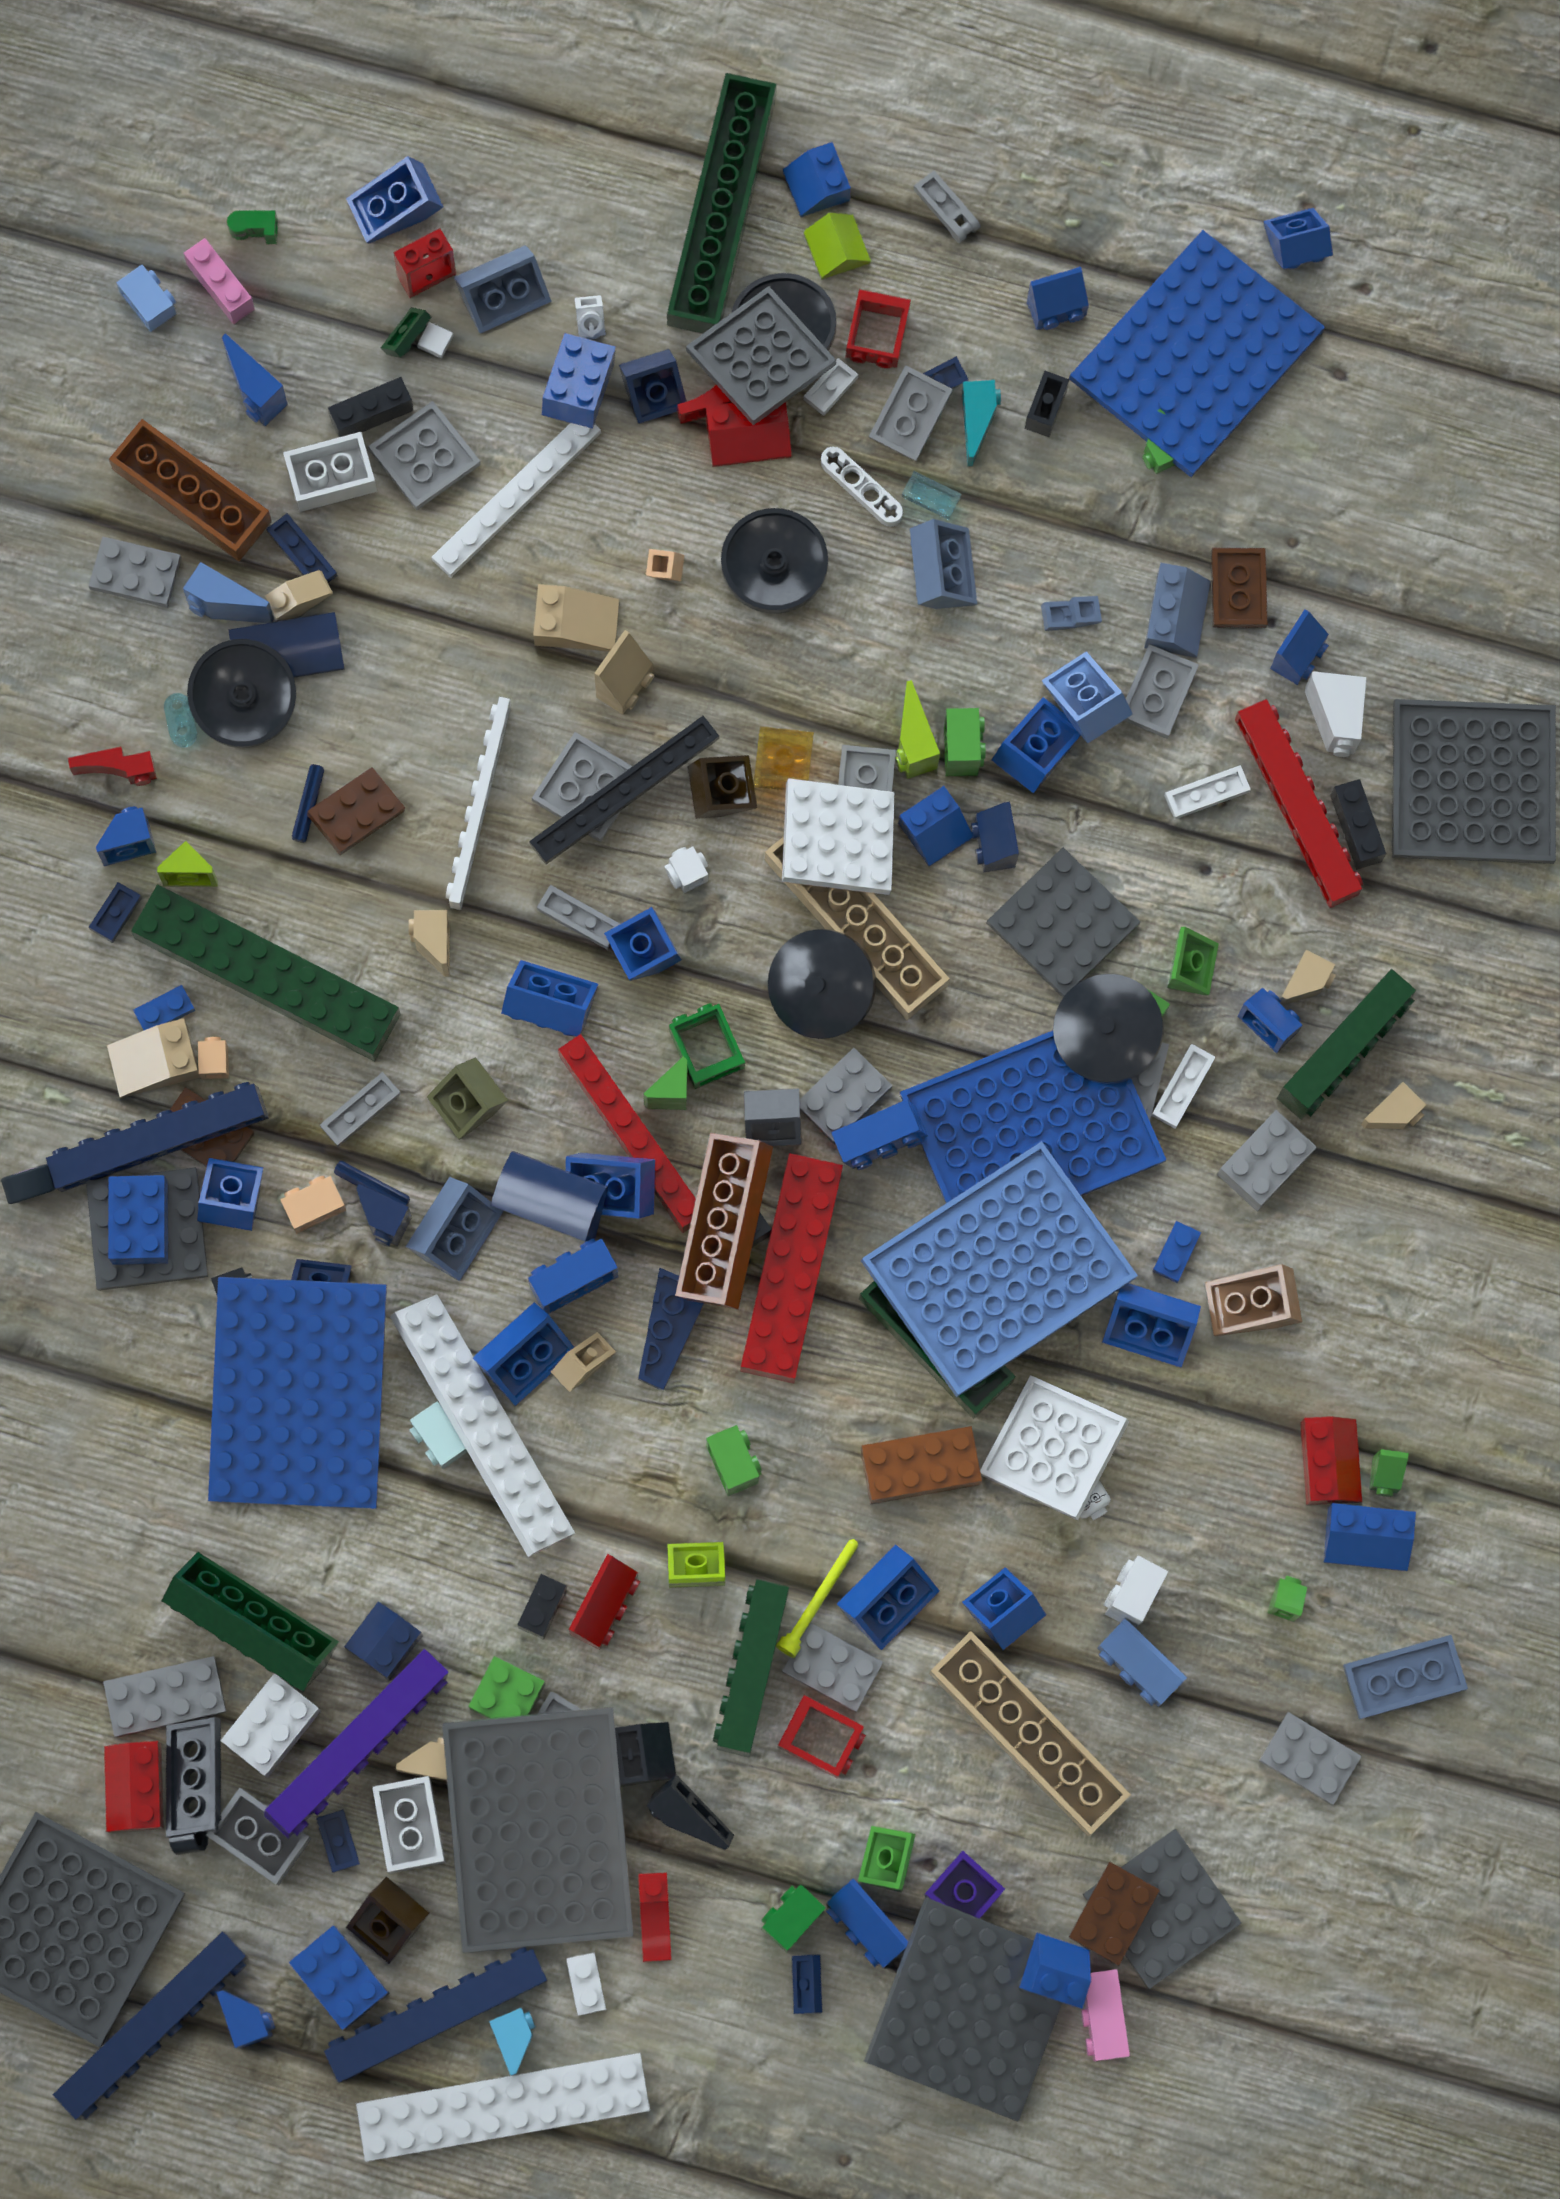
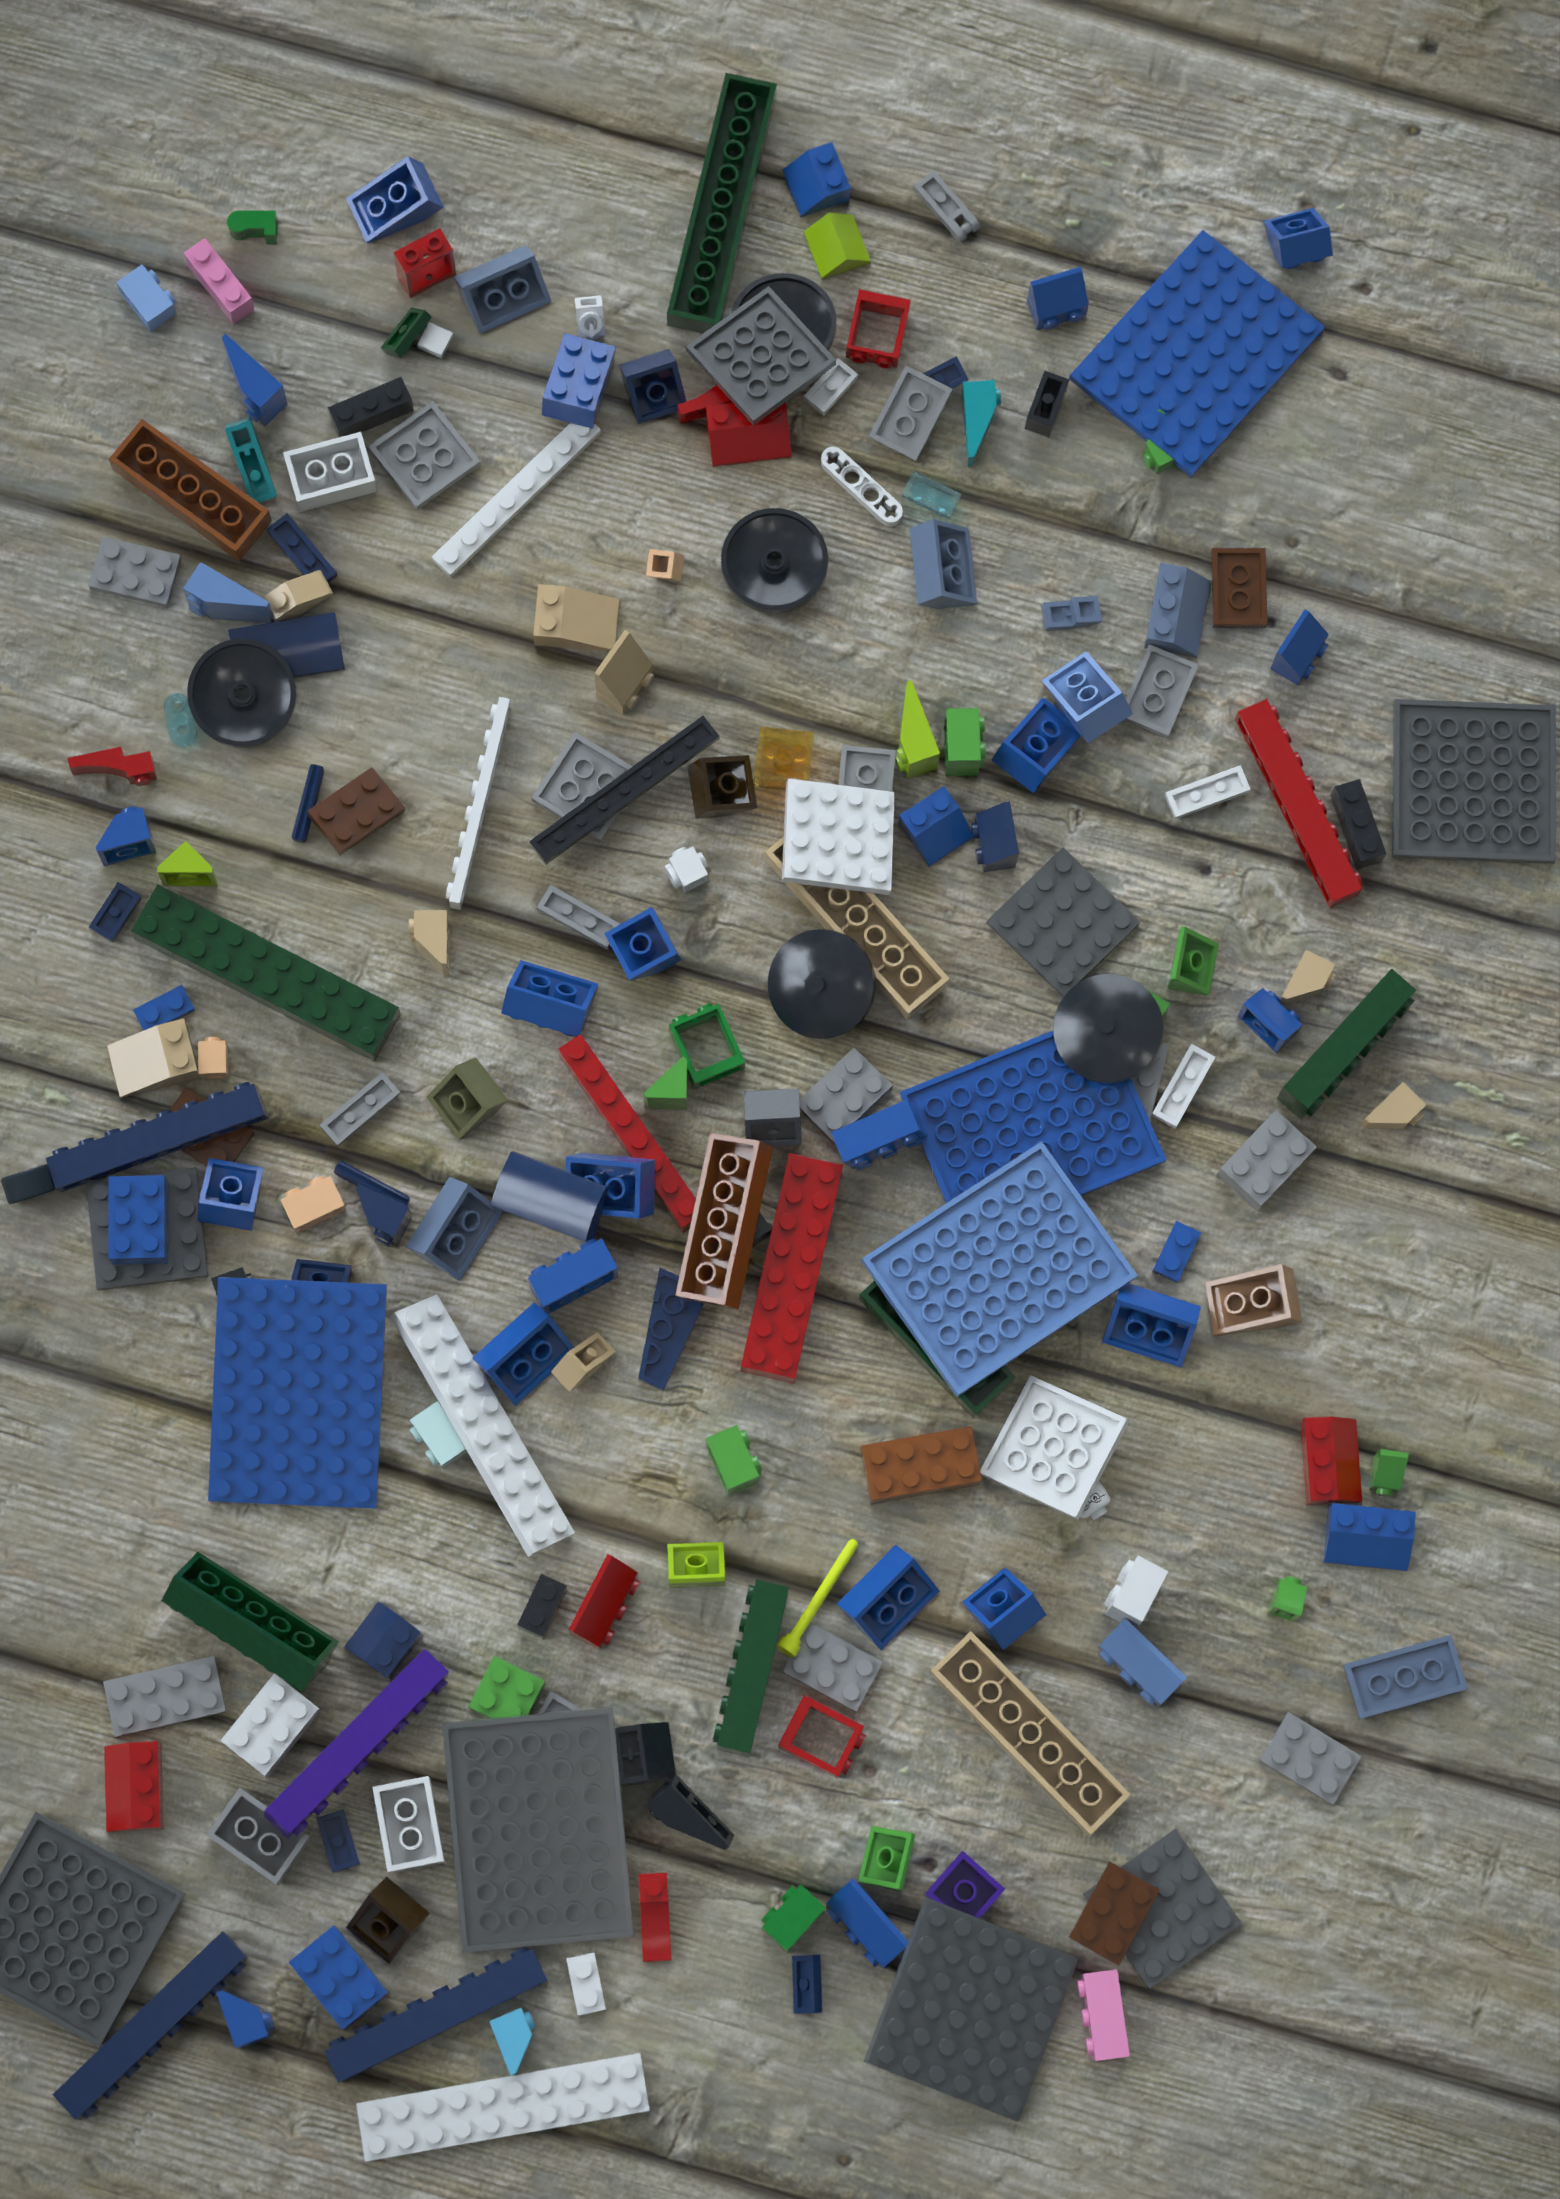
black hinge [166,1717,221,1855] -> none
tan slope [396,1738,447,1781] -> none
blue slope [1019,1933,1091,2009] -> none
white slope [1305,671,1366,757] -> none
none -> teal slope [225,416,277,503]

